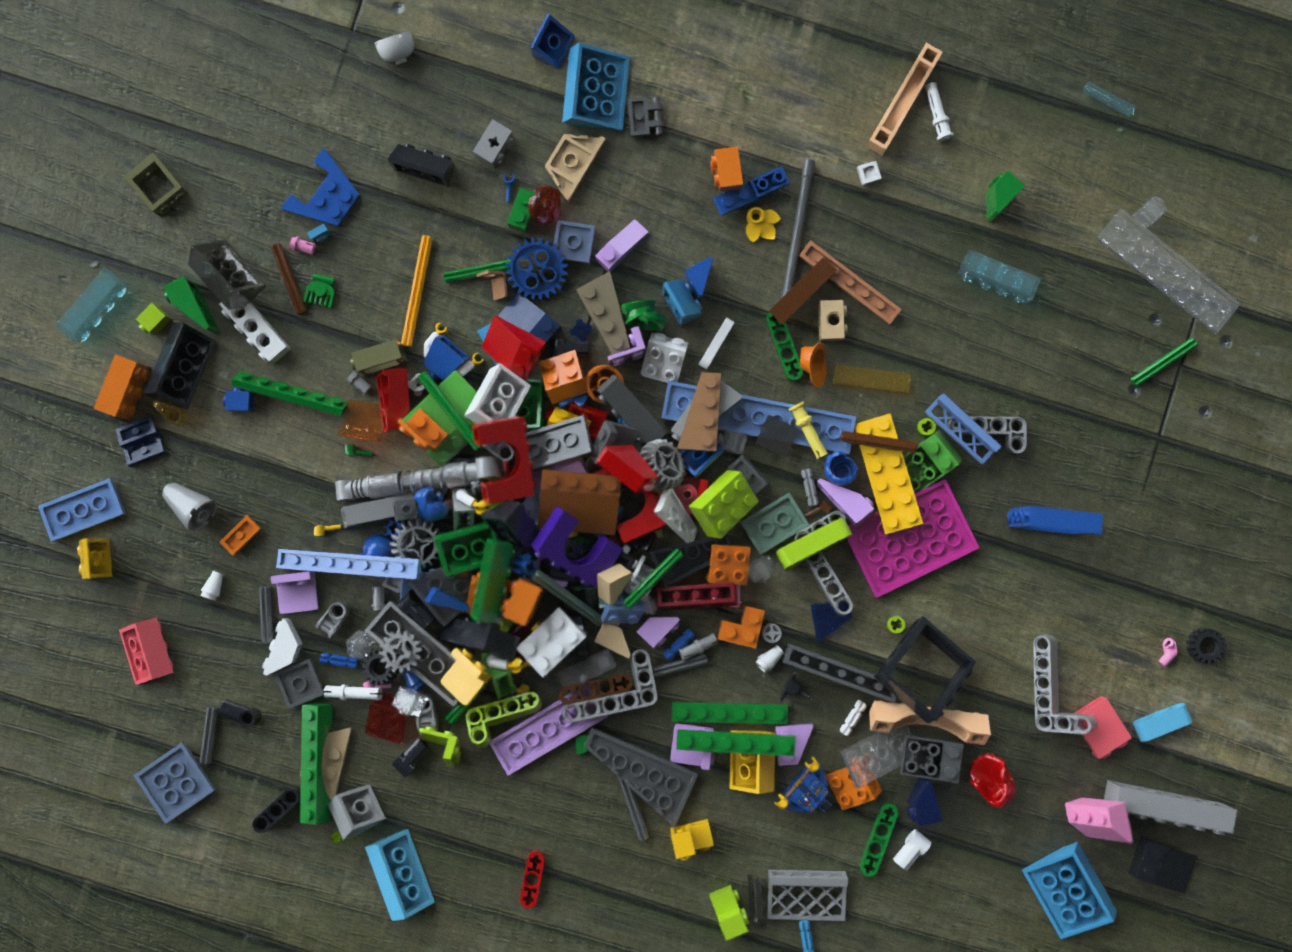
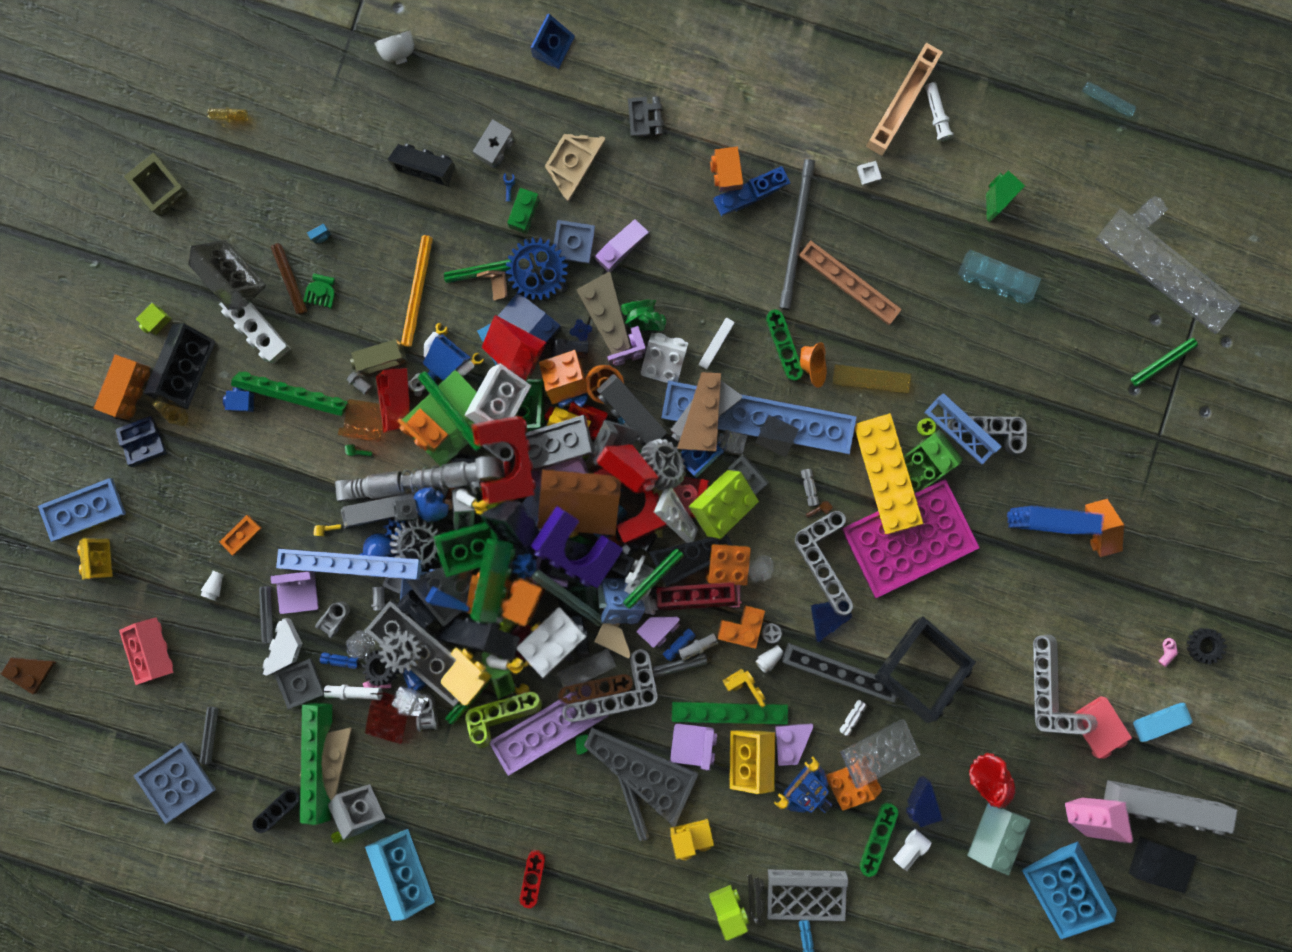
clear light blue brick [55,267,128,343] -> none
light grey cone [162,483,217,532] -> none
green slope [163,276,221,335] -> none
black piece [219,699,262,727] -> none
blue wing [281,148,361,227] -> none
bright pink pin [290,236,316,255] -> none
black piece [391,738,431,778] -> none
lime bracket [419,726,461,768] -> none
clear red plate [528,185,561,225] -> none
dark azure slope [562,42,630,131] -> none
tan slope [597,563,633,606] -> none
dark azure slope [662,280,702,326] -> none
green plate [676,729,795,757] -> none
blue slope [684,257,713,302] -> none
sand green plate [740,492,809,555] -> none
yellow plate [746,207,781,243] -> none
reddish brown slope [769,257,837,325] -> none
lime beam [776,517,853,571] -> none
black plant [779,671,811,703] -> none
light yellow pin [788,401,828,459] -> none
lavender slope [817,479,874,528] -> none
tan brick [818,300,848,342] -> none
blue hair [824,451,858,486] -> none
reddish brown axle [841,431,918,453] -> none
light nougat arch [869,700,991,745] -> none
lime bush [887,616,905,633] -> none
dark grey slope [900,735,964,783] -> none
none -> reddish brown wing [1,657,56,694]
none -> clear yellow axle [207,107,247,122]
none -> yellow bracket [722,669,766,707]
none -> sand green slope [967,803,1030,875]
none -> orange brick [1085,499,1124,557]

